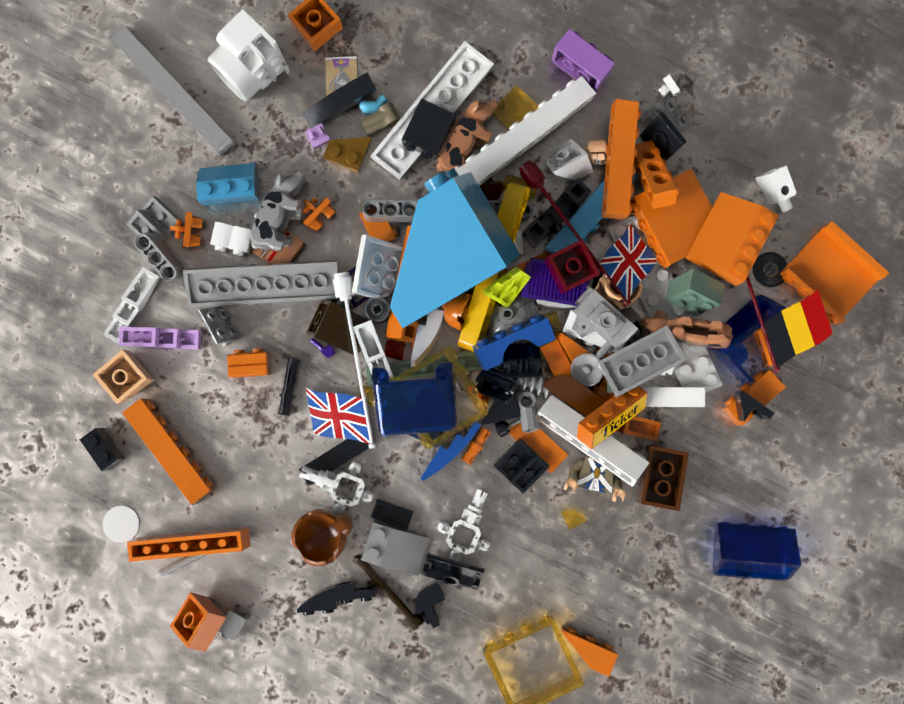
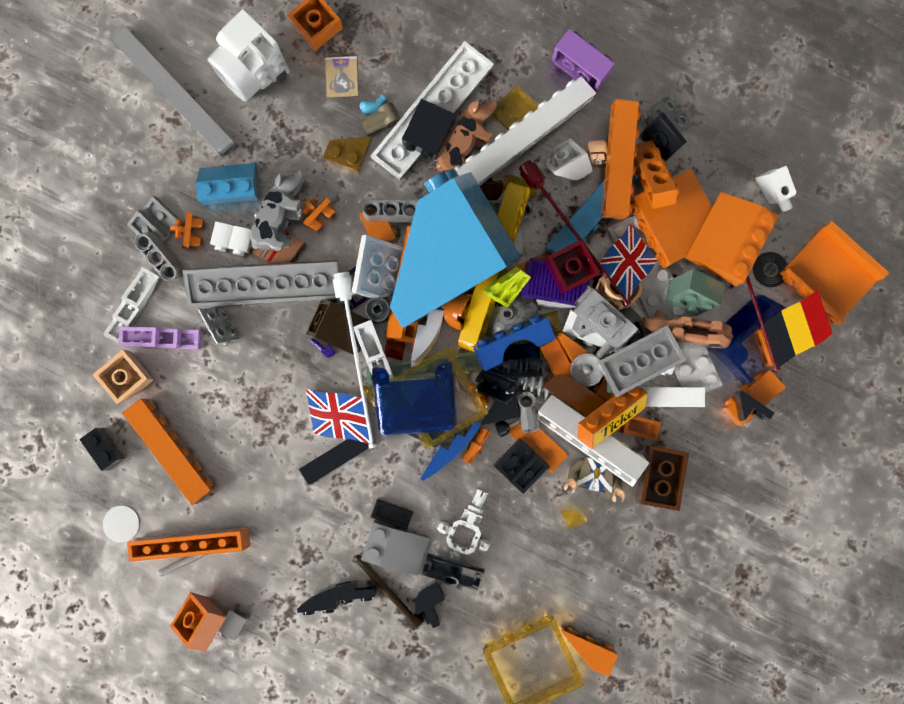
orange brick [227,348,270,378] -> none
black pin [278,357,300,416] -> none
dark orange piece [291,509,353,567] -> none
white piece [299,461,374,514] -> none
black slope [303,73,377,128] -> none
lavender tile [305,123,330,150] -> none
black arch [522,178,591,248] -> none
white tile [659,75,681,98] -> none
clear blue windscreen [712,522,801,581] -> none

